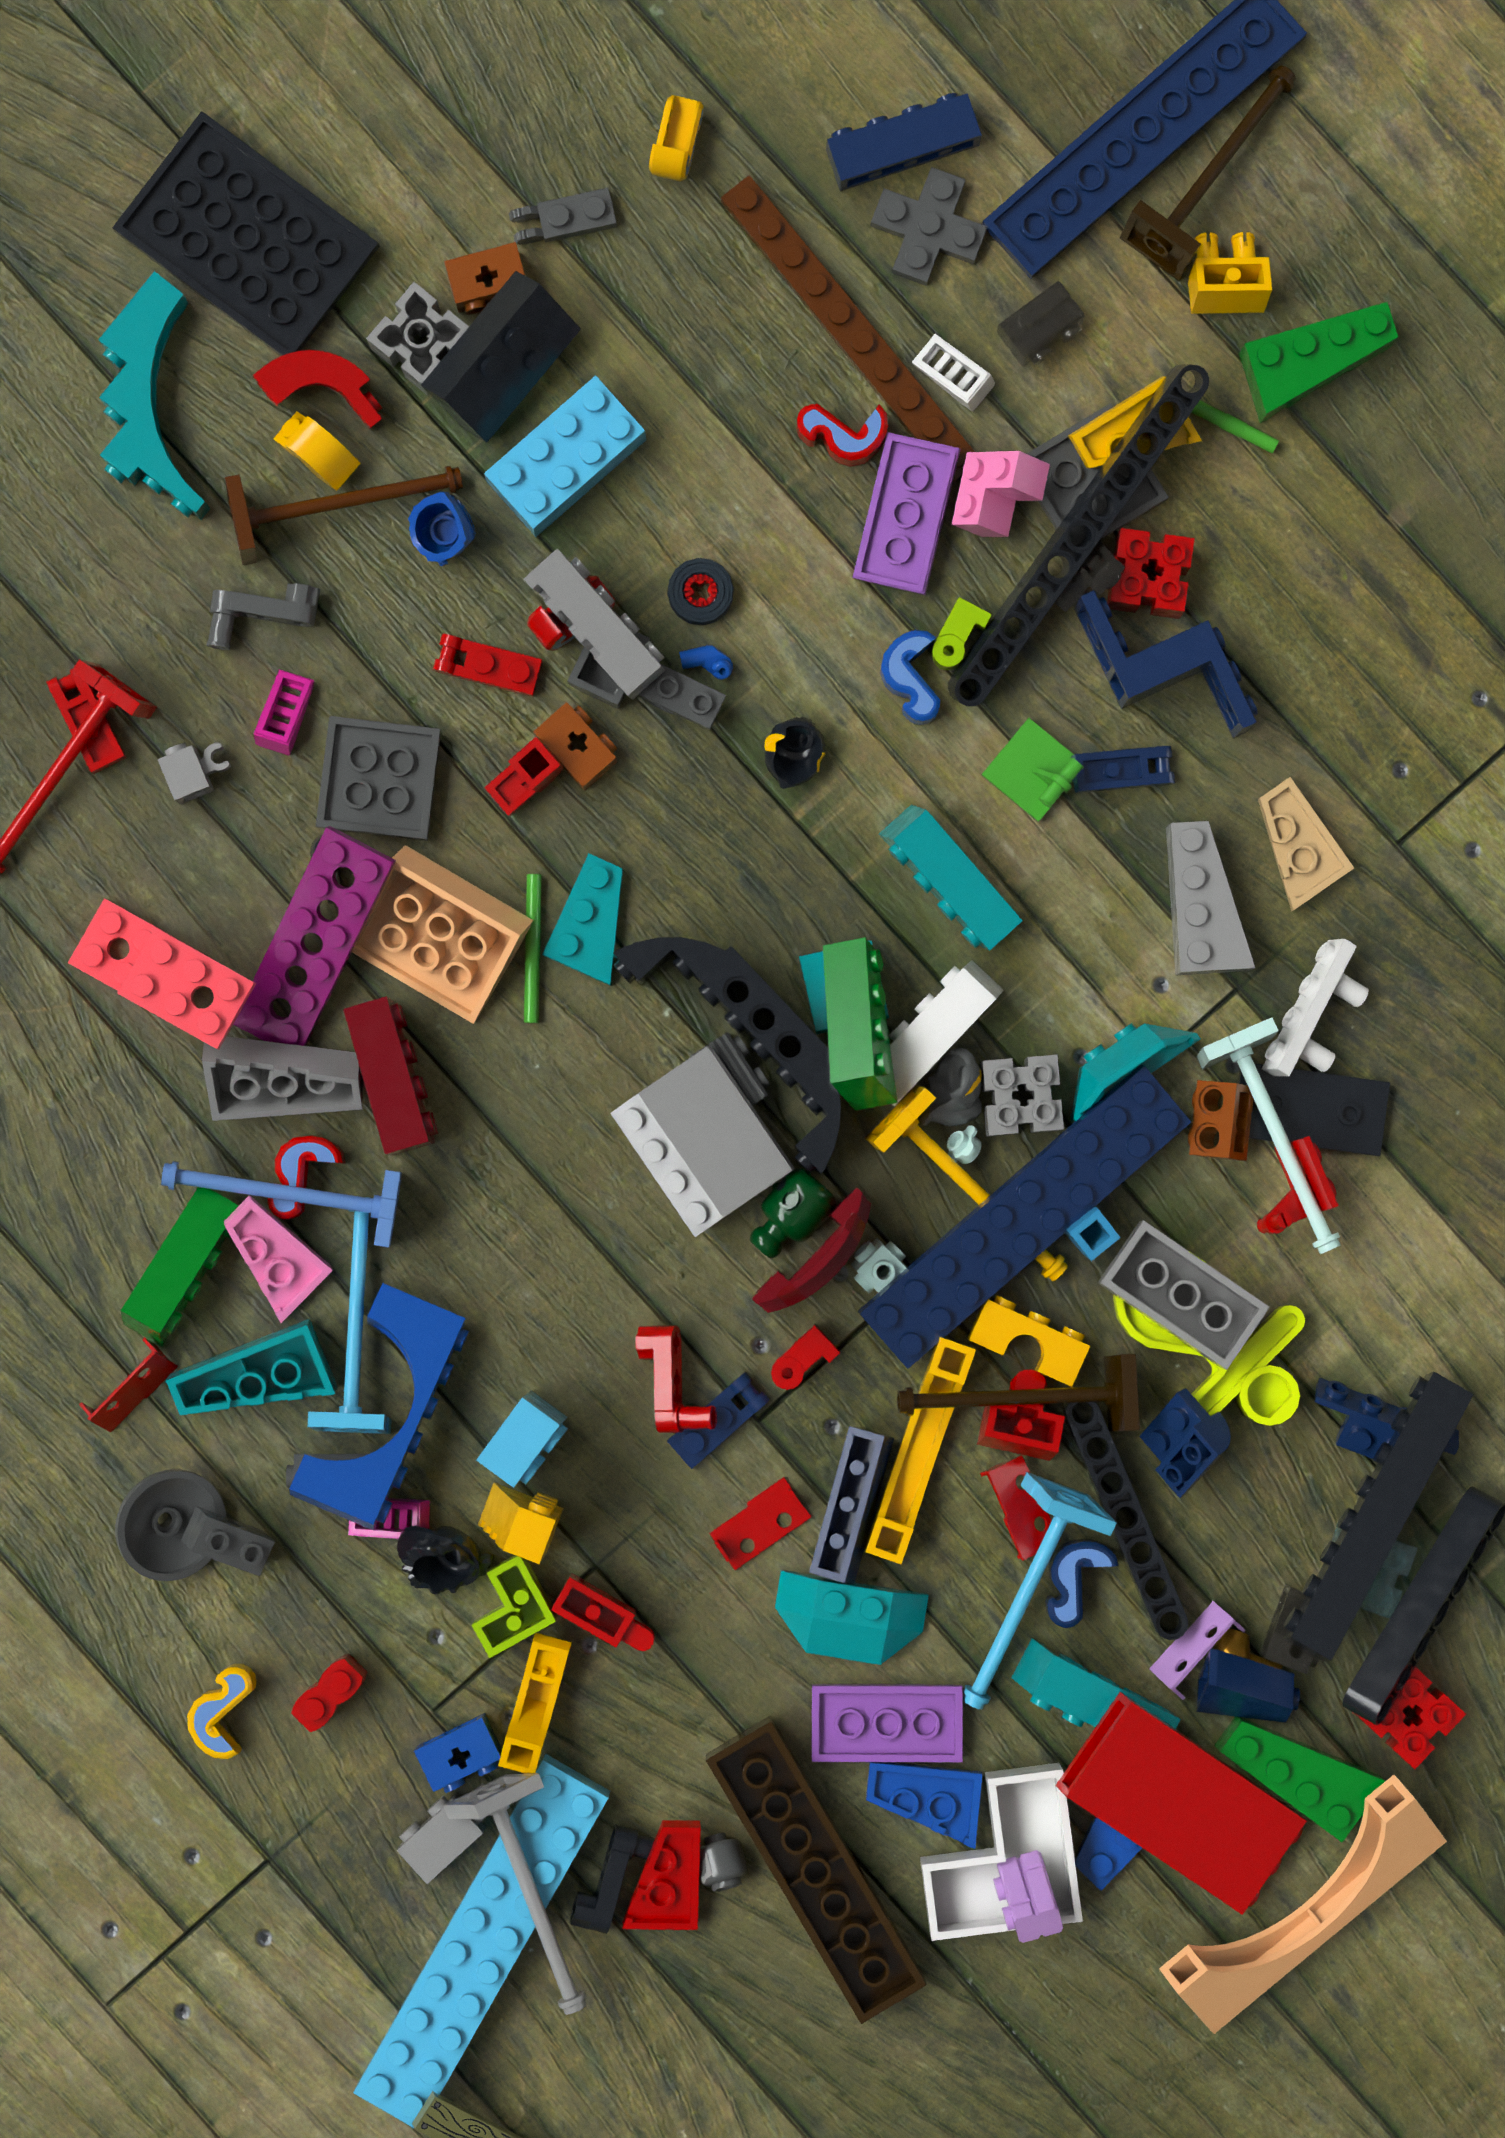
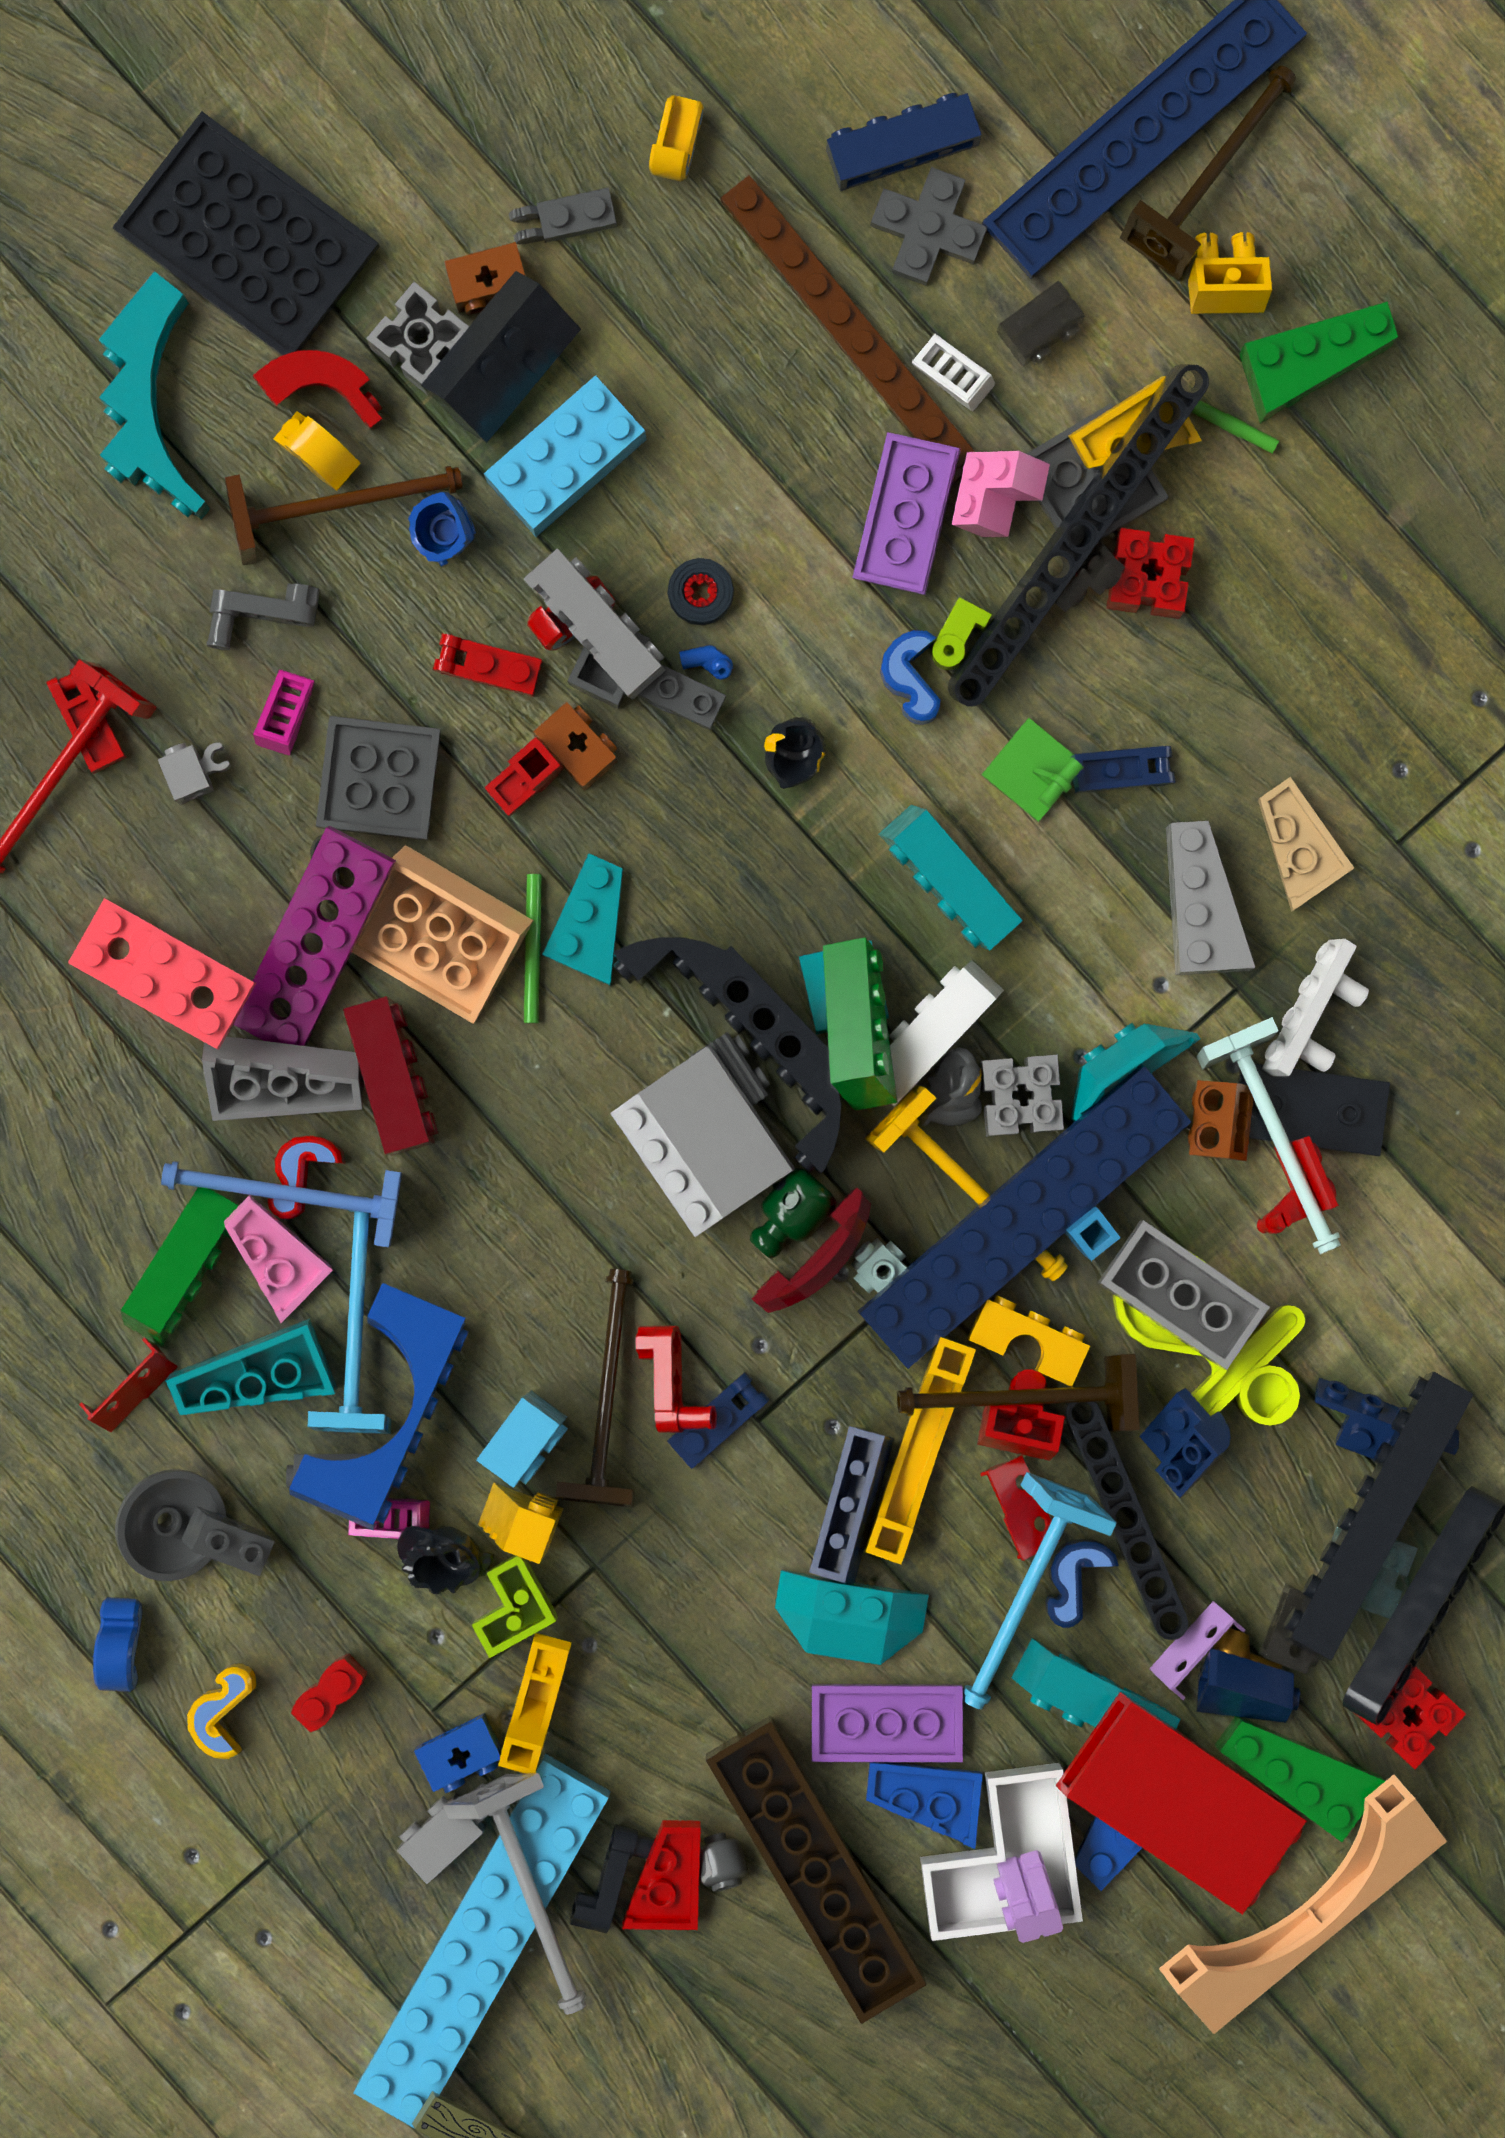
red brick [551,1573,655,1651] -> none
red piece [709,1477,811,1570] -> none
red leg [771,1324,840,1390] -> none
red animal [796,403,888,467] -> none
light aqua plate [947,1125,981,1164] -> none
dark blue bracket [1074,590,1258,738] -> none
none -> blue animal [93,1597,142,1692]
none -> dark brown tile [556,1269,635,1508]

